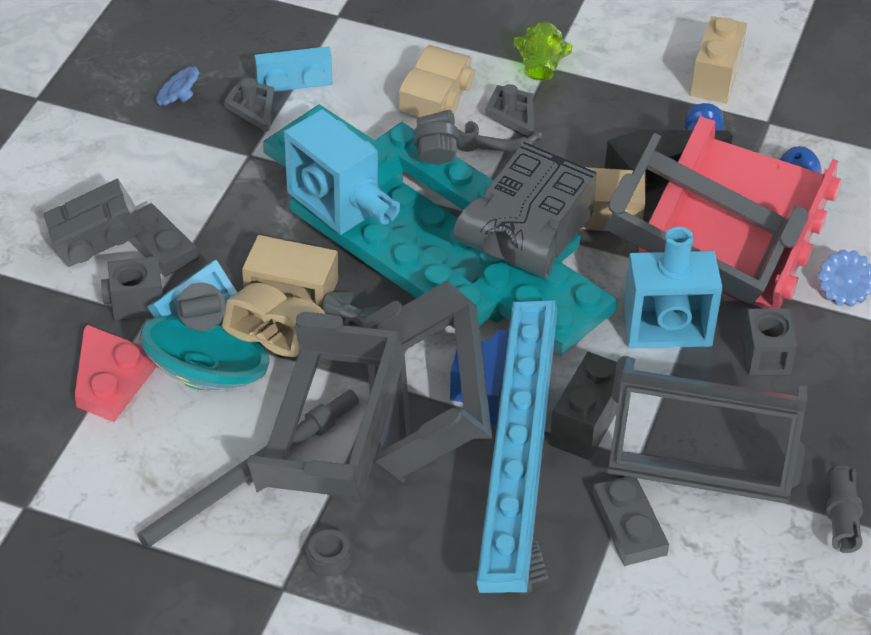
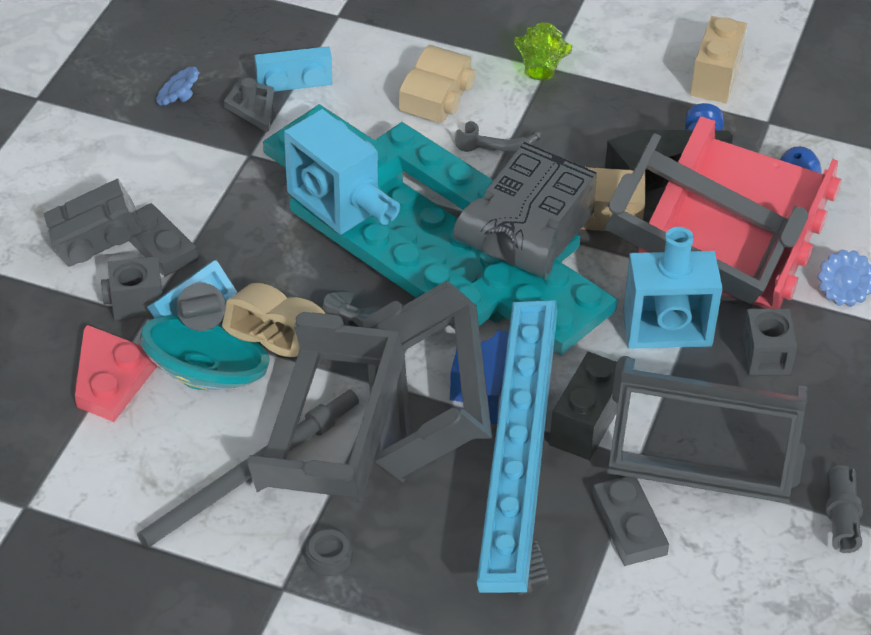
tan brick [242,235,338,308] -> none
dark grey piece [414,109,459,165] -> none
dark grey piece [485,84,534,137] -> none

